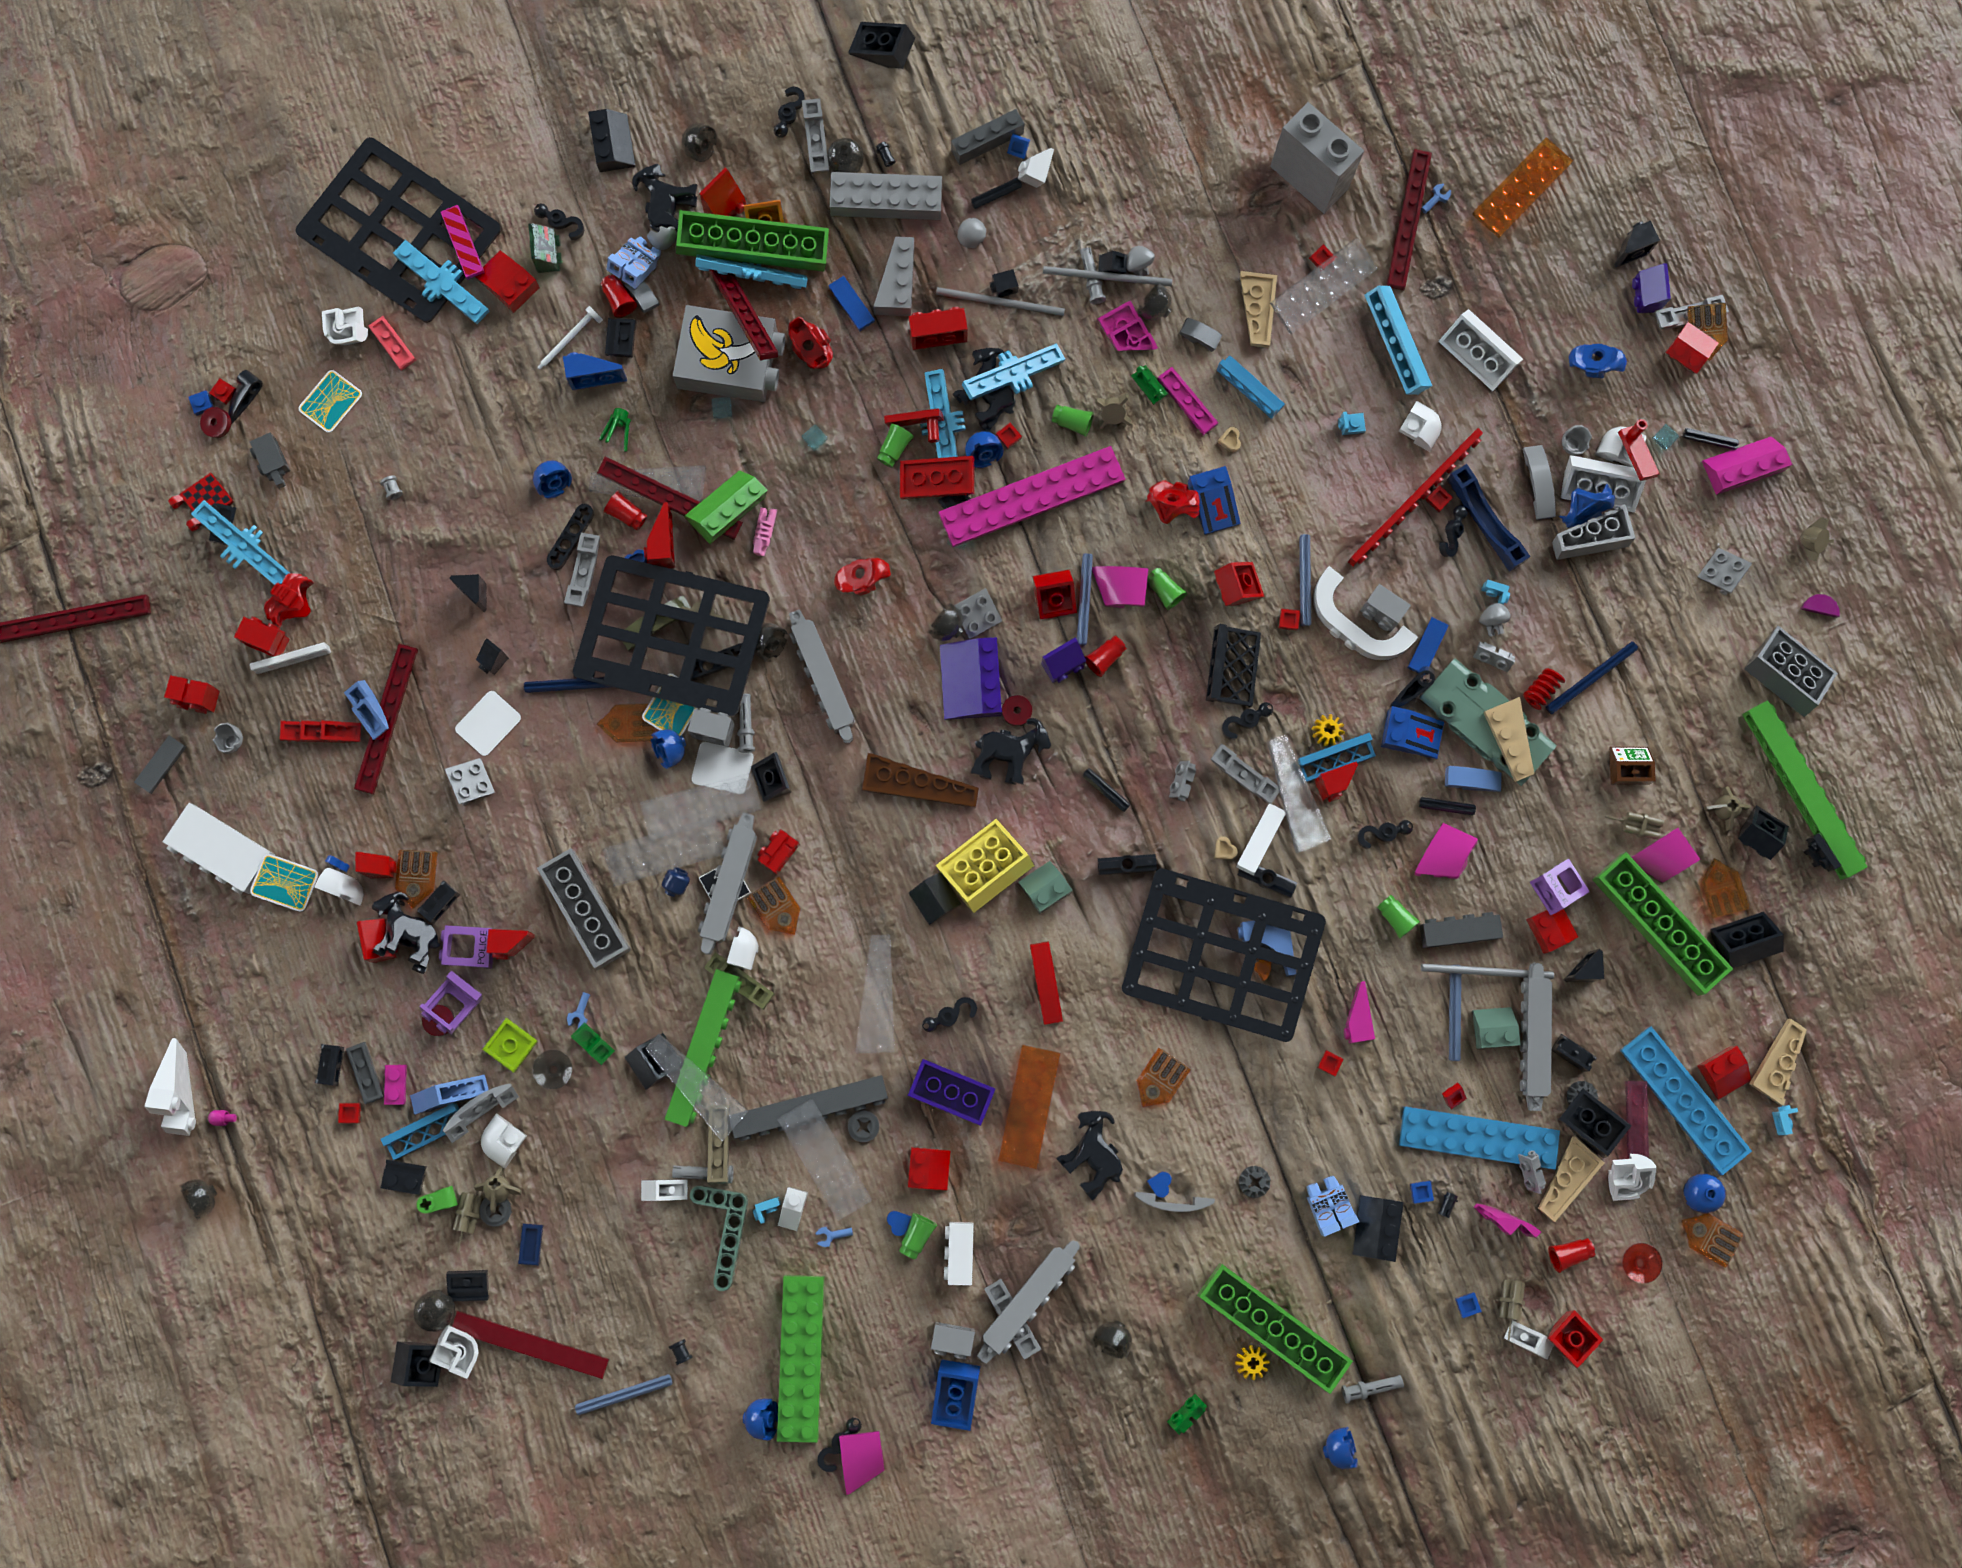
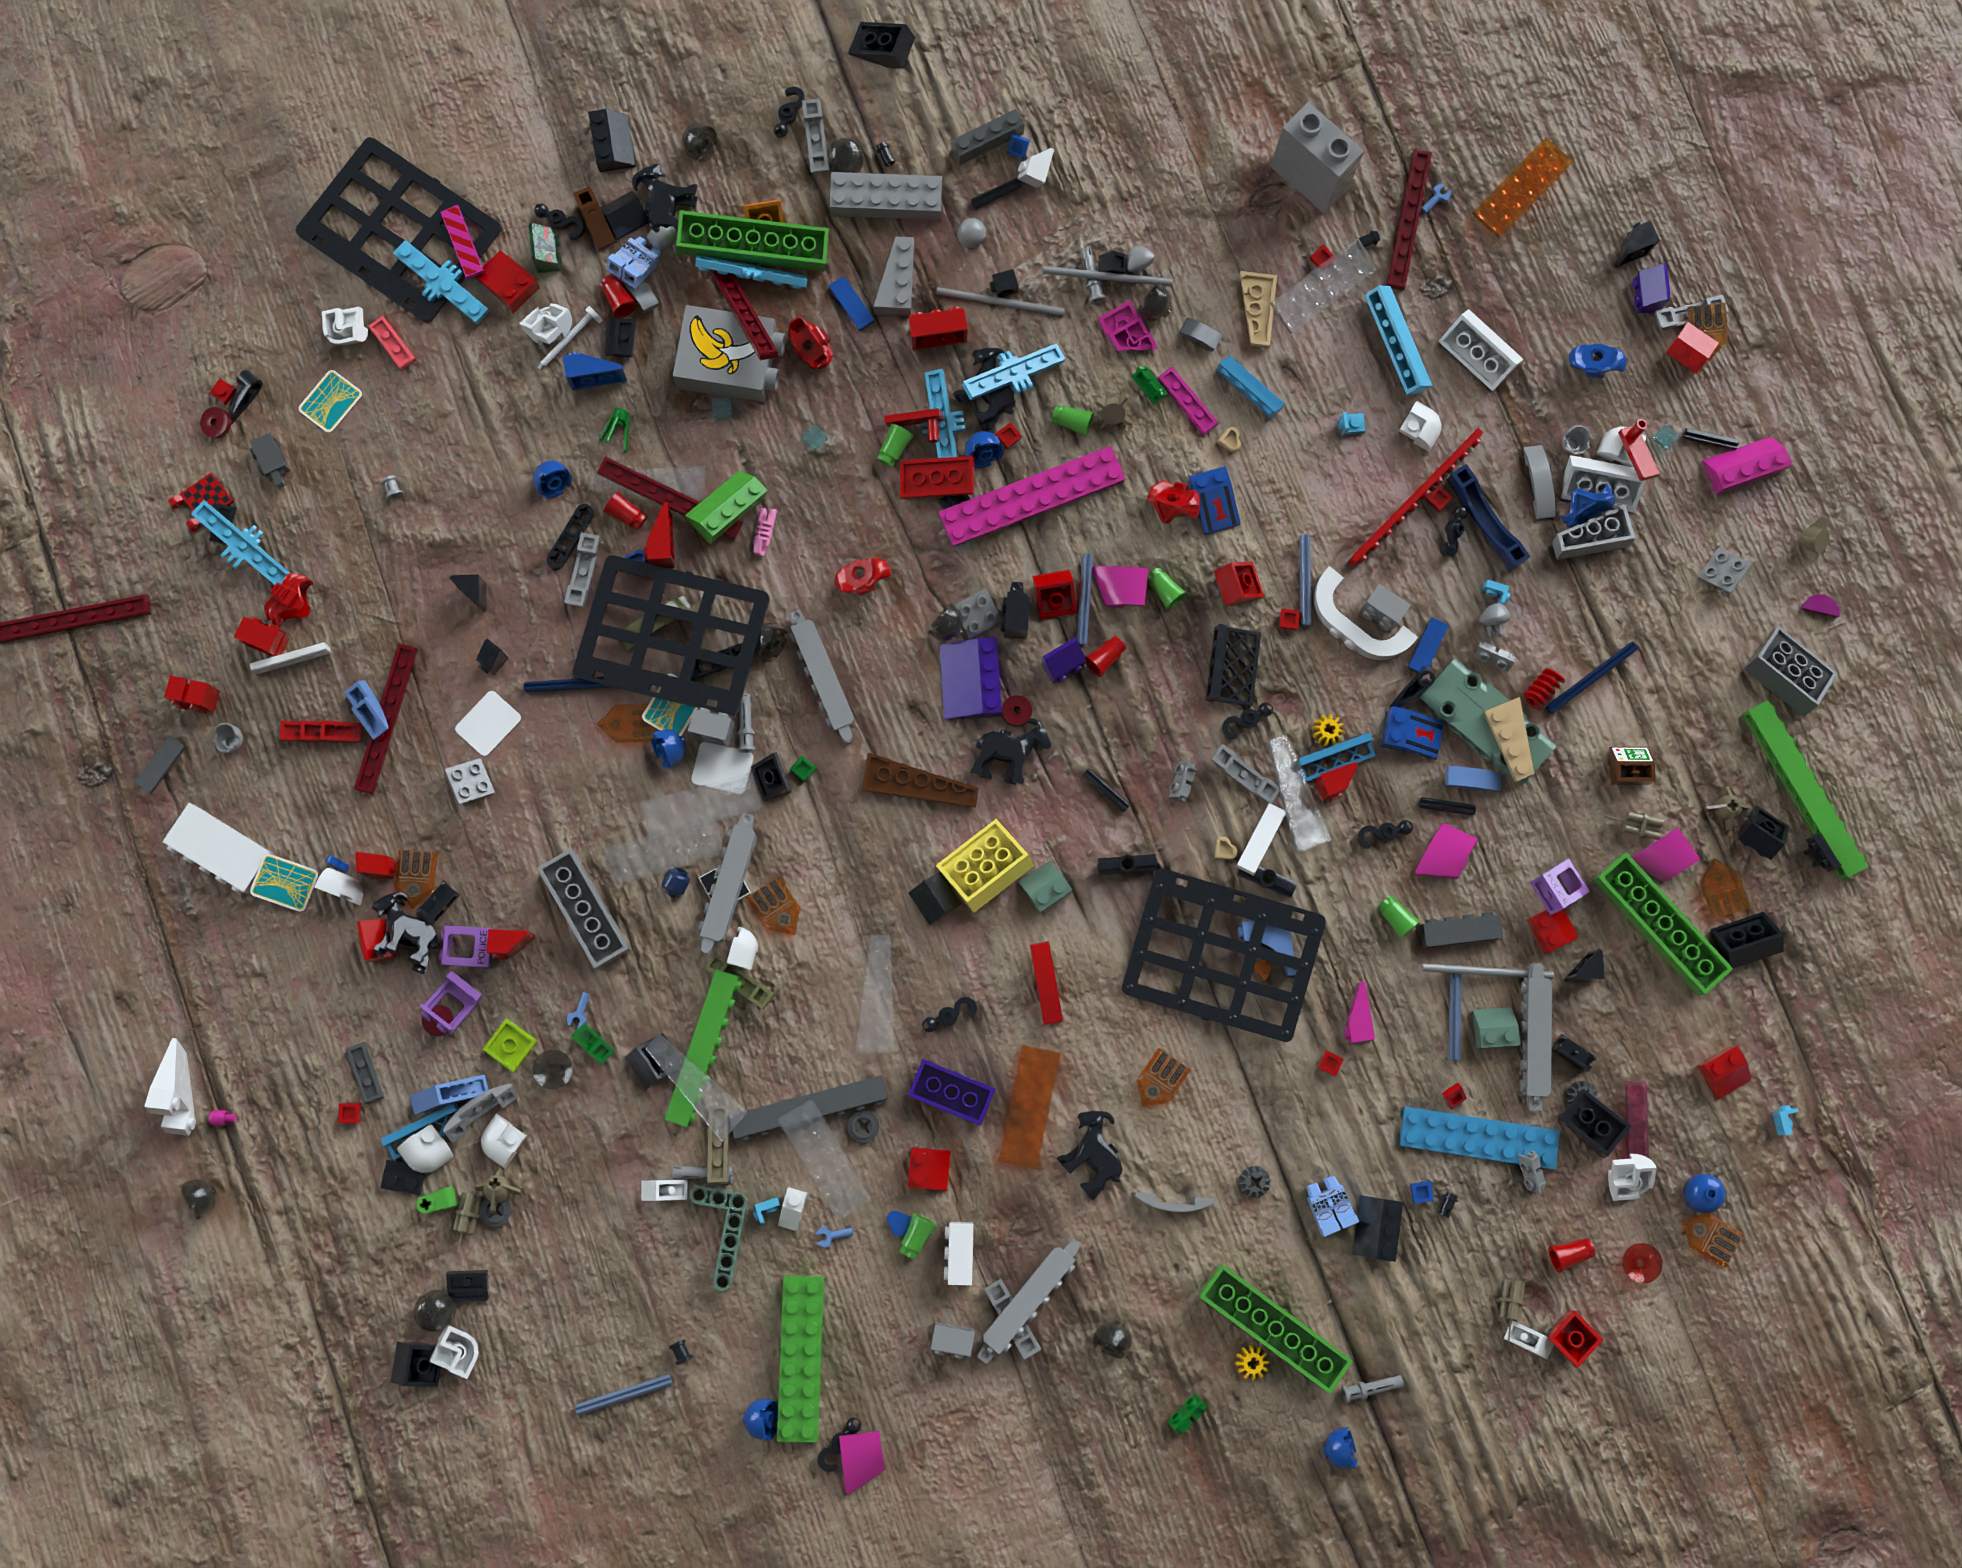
blue plate [188,390,213,416] -> none
black hinge [315,1044,344,1086] -> none
dark pink plate [384,1065,407,1105] -> none
dark red tile [452,1311,610,1379] -> none
dark blue tile [518,1223,544,1266] -> none
red slope [699,168,746,217] -> none
red brick [757,829,800,875] -> none
blue slope [931,1359,981,1431] -> none
blue tile [1147,1172,1172,1198] -> none
blue plate [1455,1292,1482,1318] -> none
dark pink slope [1474,1203,1541,1238] -> none
tan wing [1538,1136,1604,1222] -> none
dark azure plate [1620,1026,1752,1175] -> none
tan wing [1749,1019,1807,1106] -> none
none -> white brick [397,1124,454,1173]
none -> white brick [519,303,572,345]
none -> reddish brown slope [573,186,616,250]
none -> black slope [600,191,649,239]
none -> green tile [790,755,817,783]
none -> black hinge [1001,582,1030,639]
none -> black pin [1355,230,1380,250]

